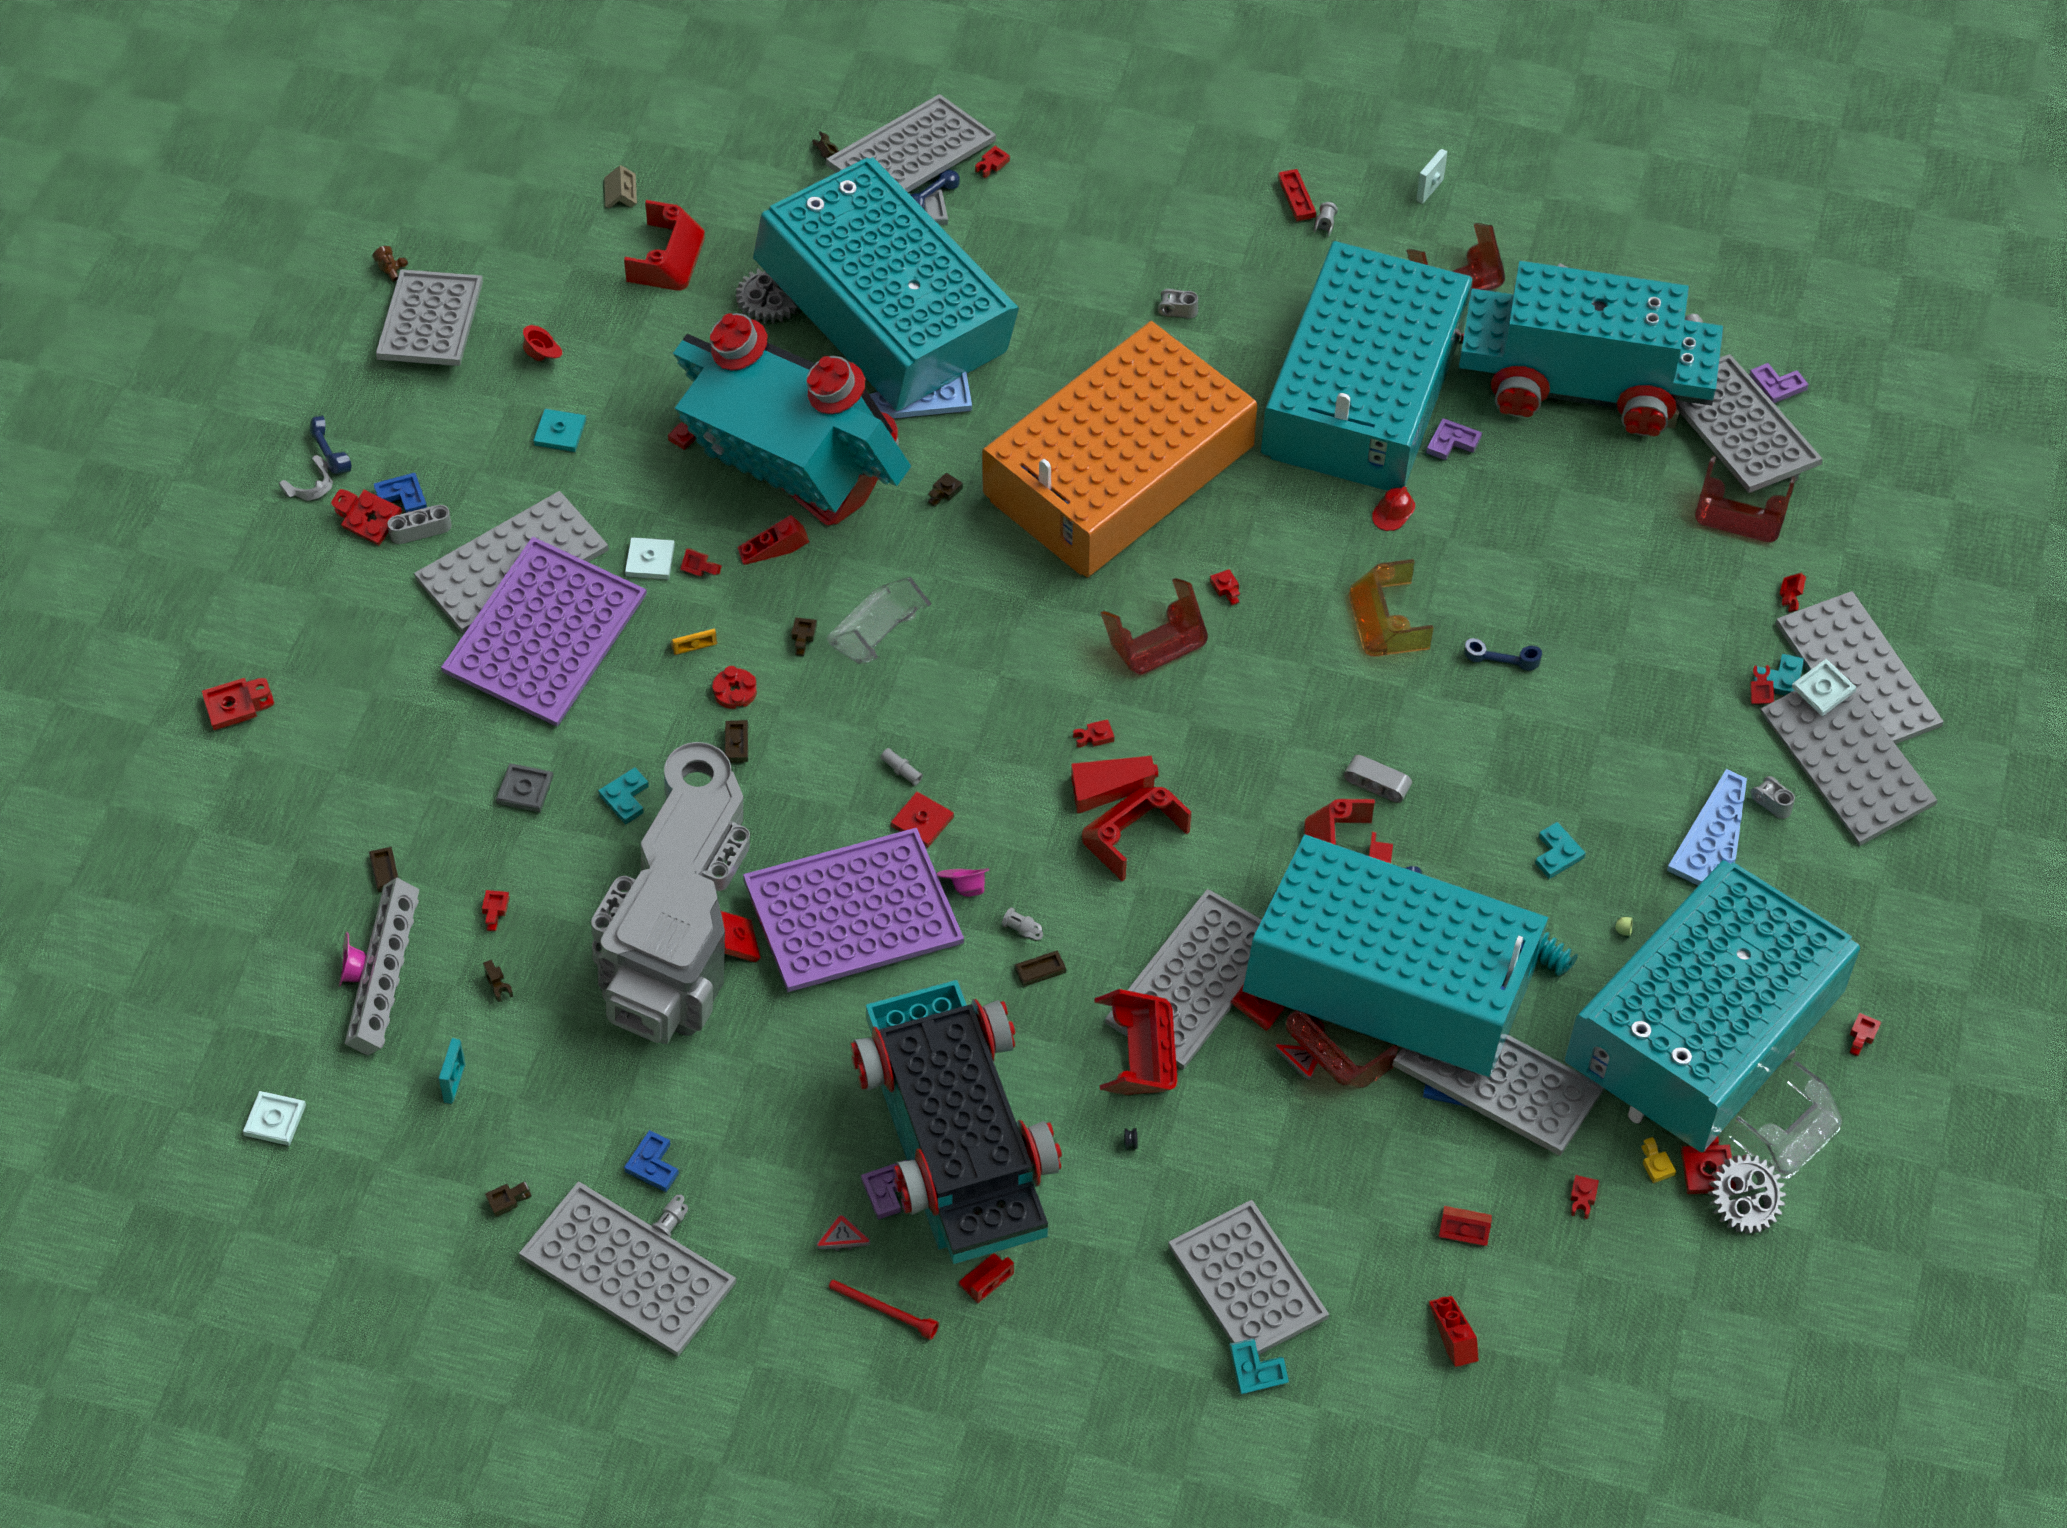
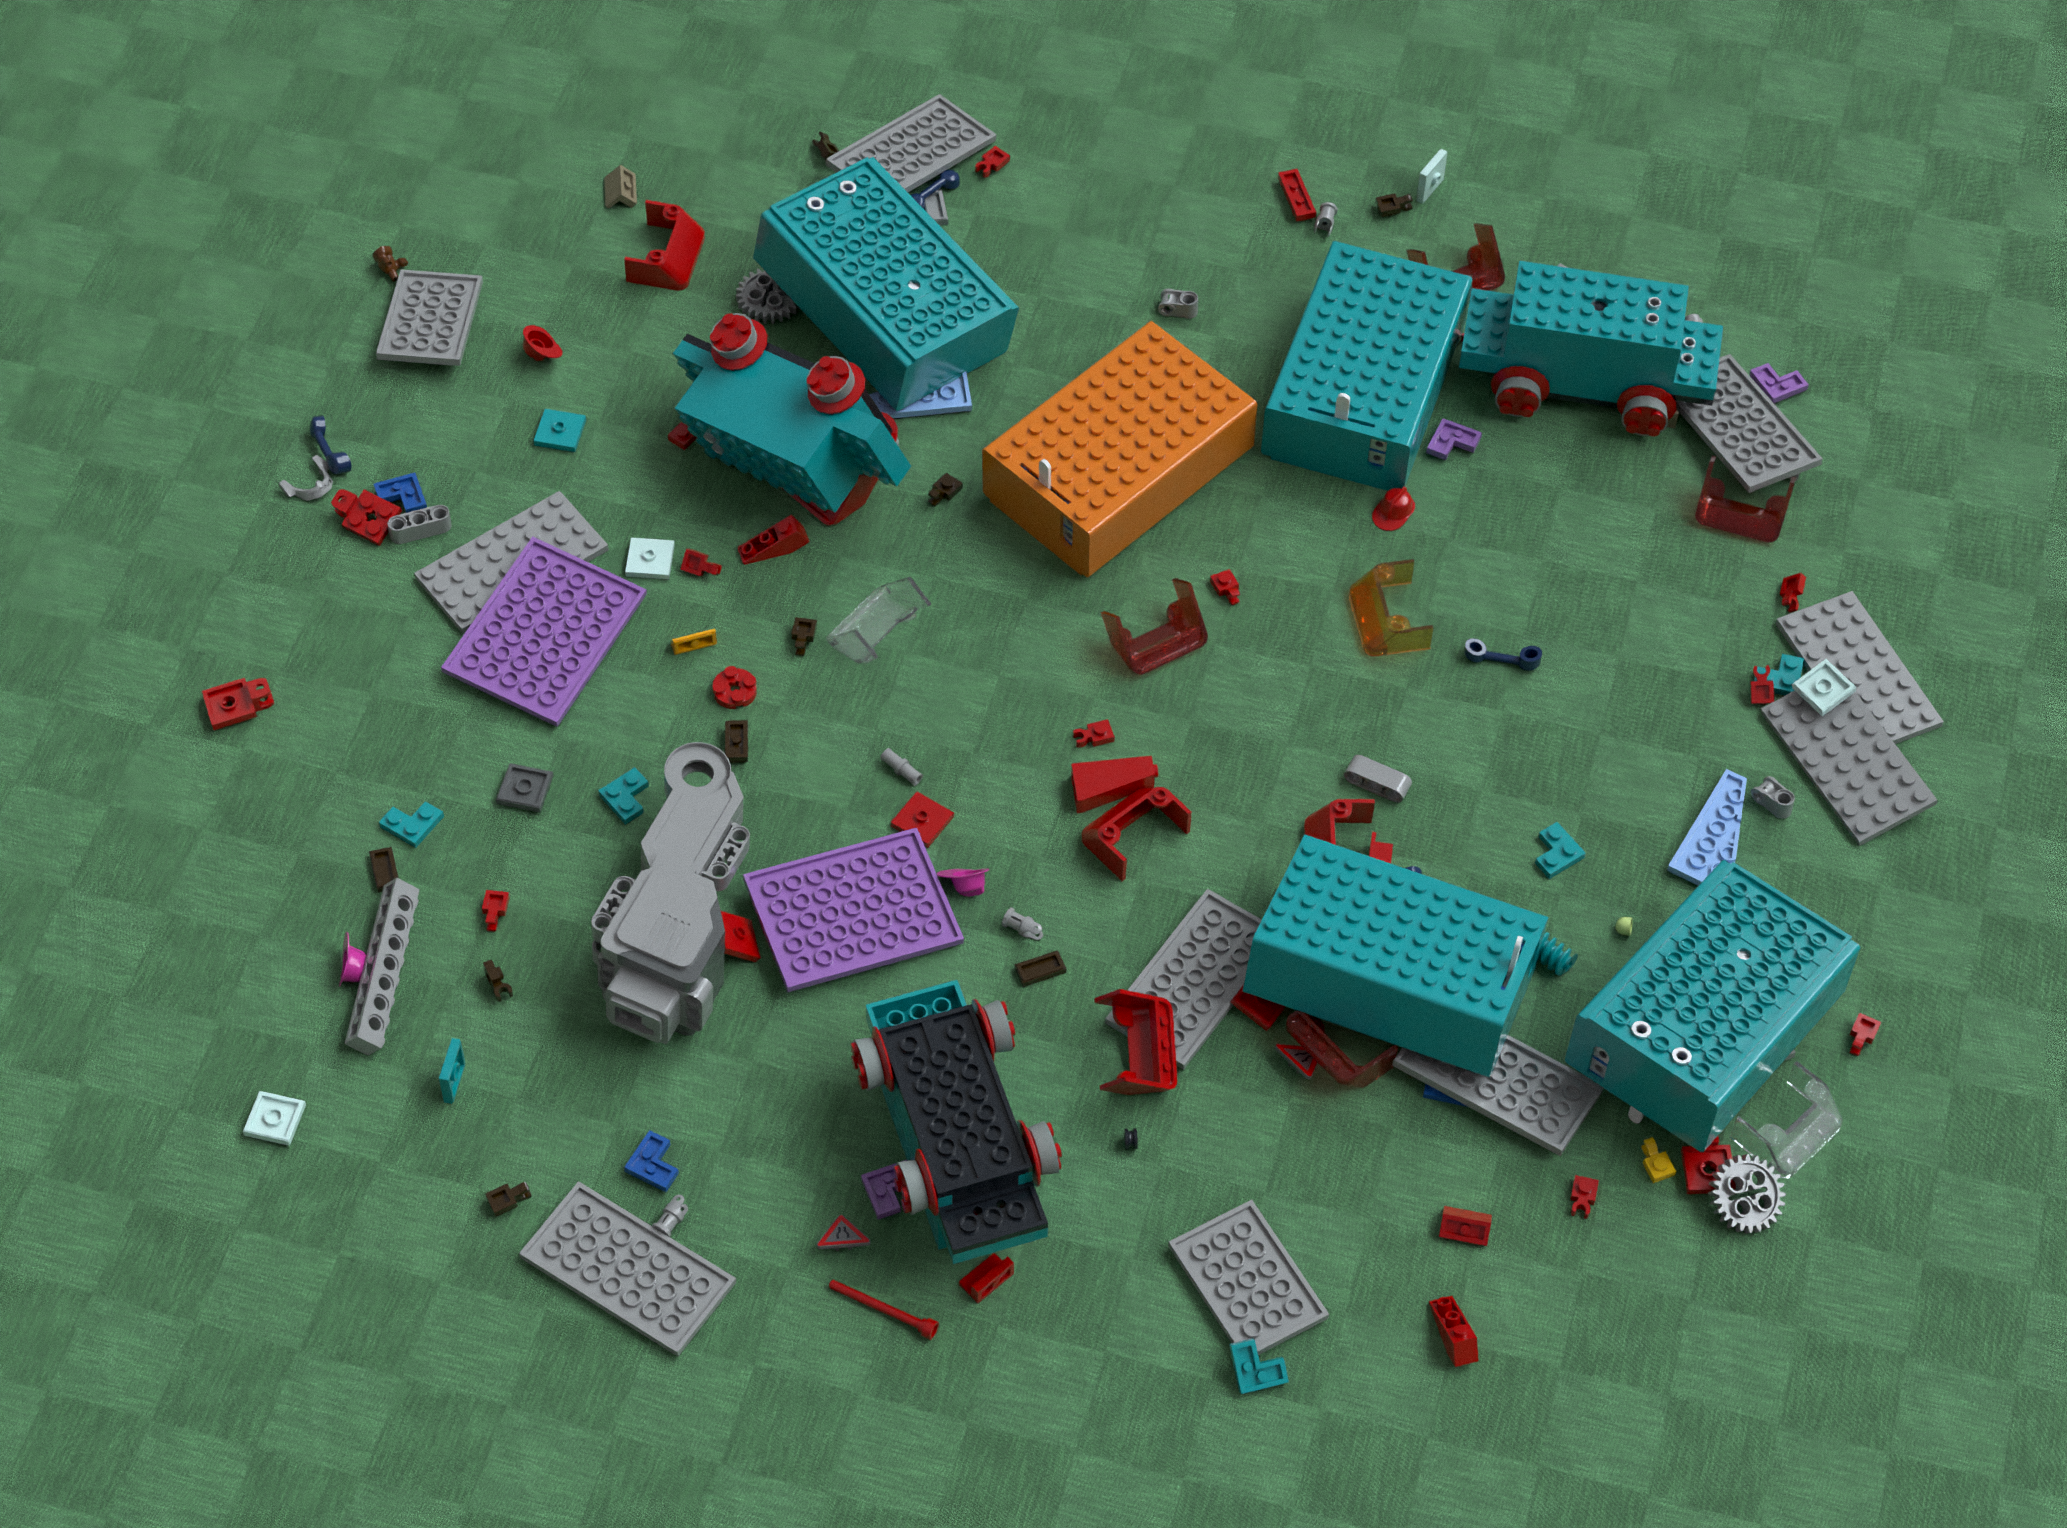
none -> teal plate [379,801,444,848]
none -> dark brown plate [1375,193,1413,217]

